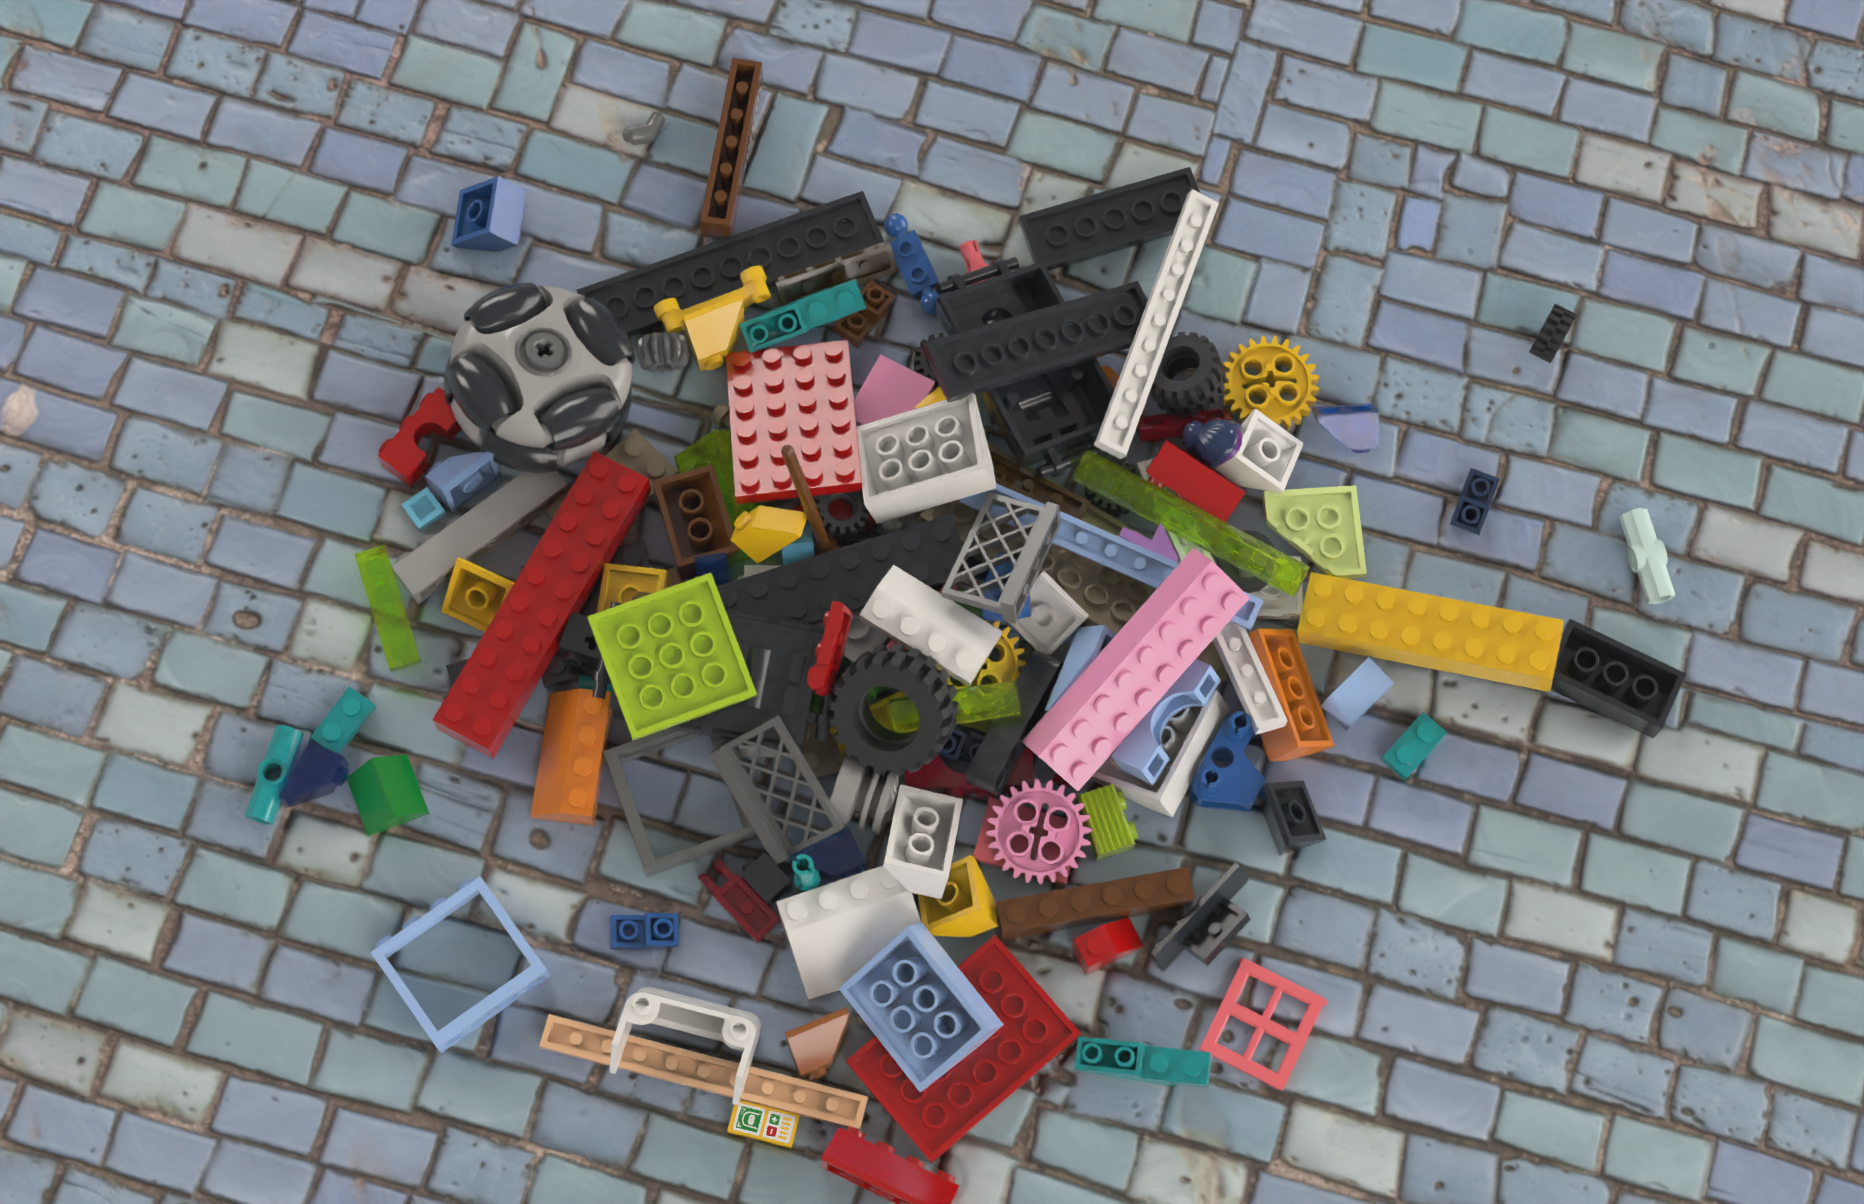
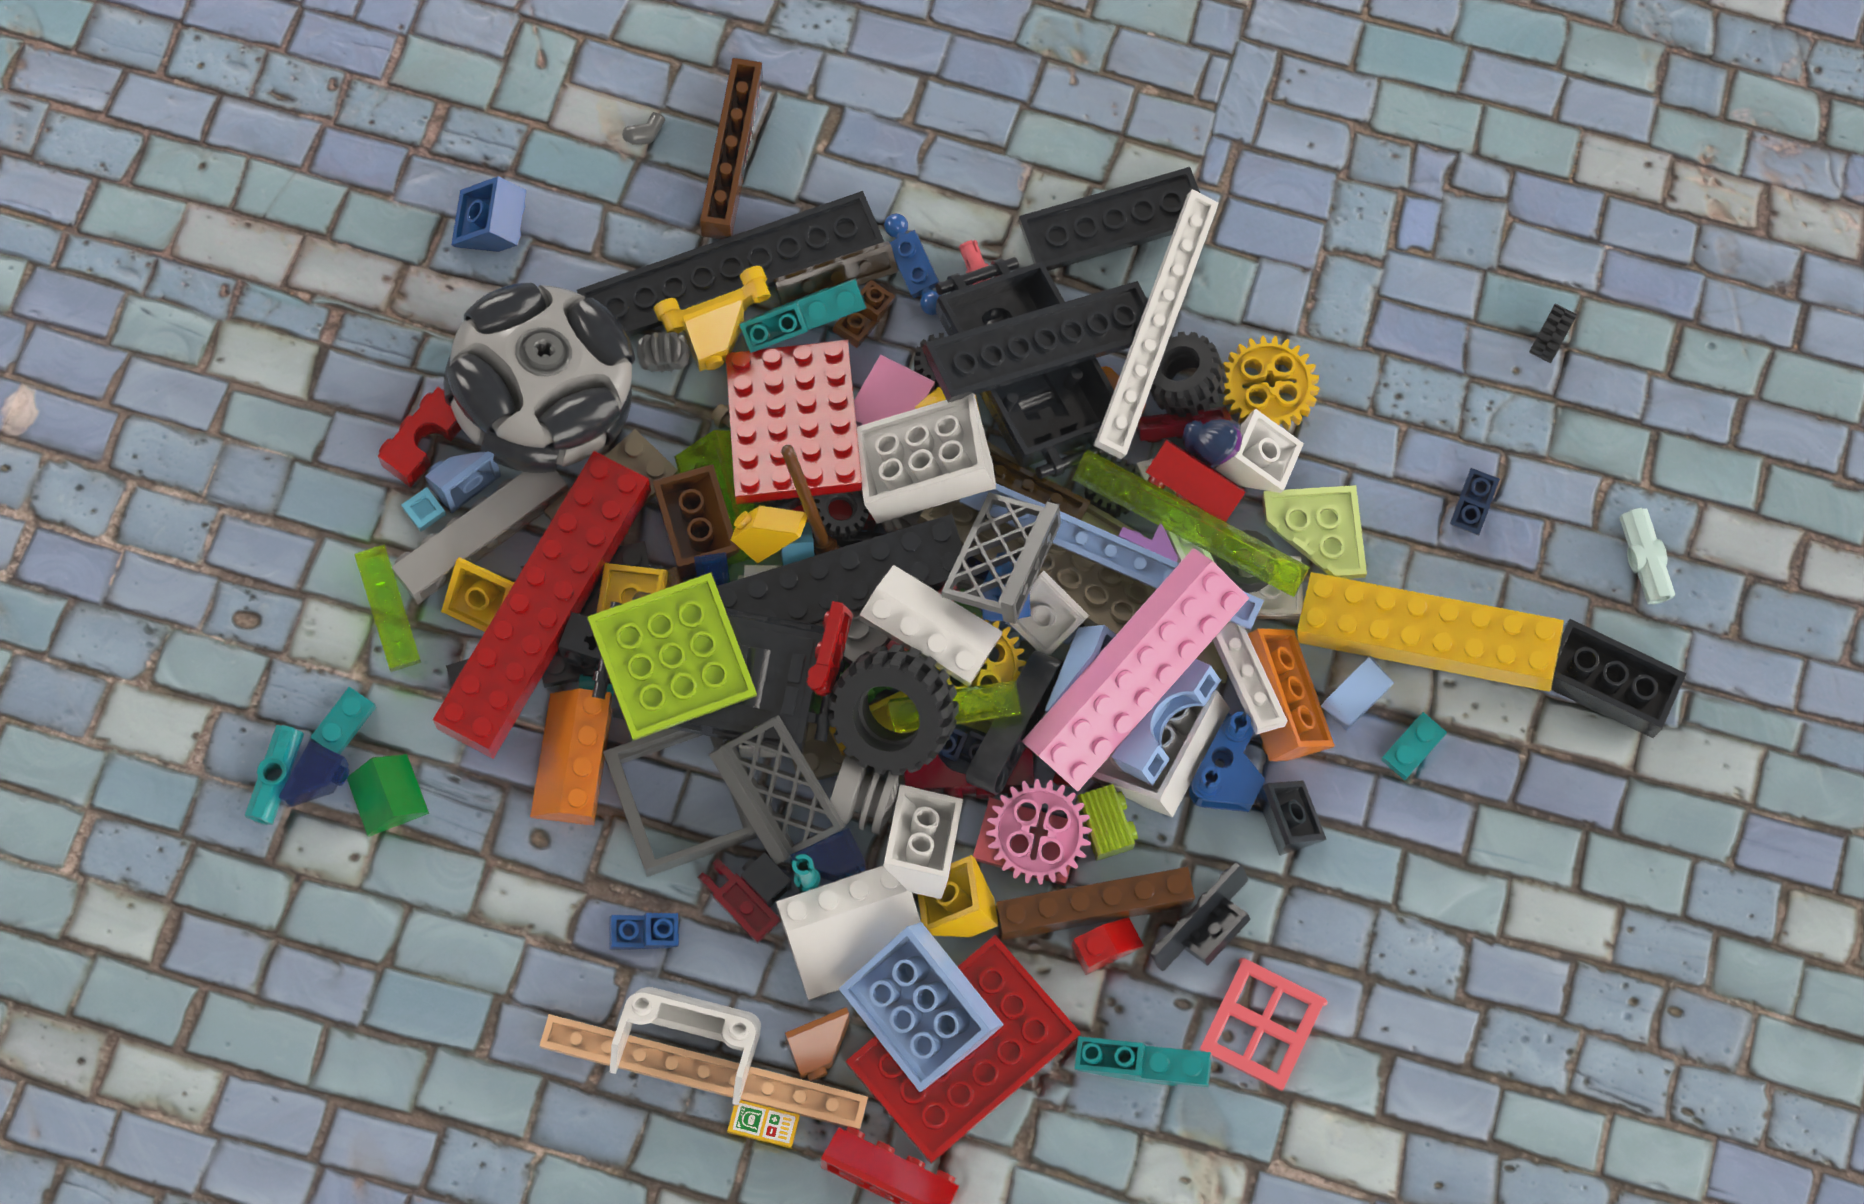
light blue window [370,876,550,1053] -> none
clear blue slope [1312,403,1380,453] -> none

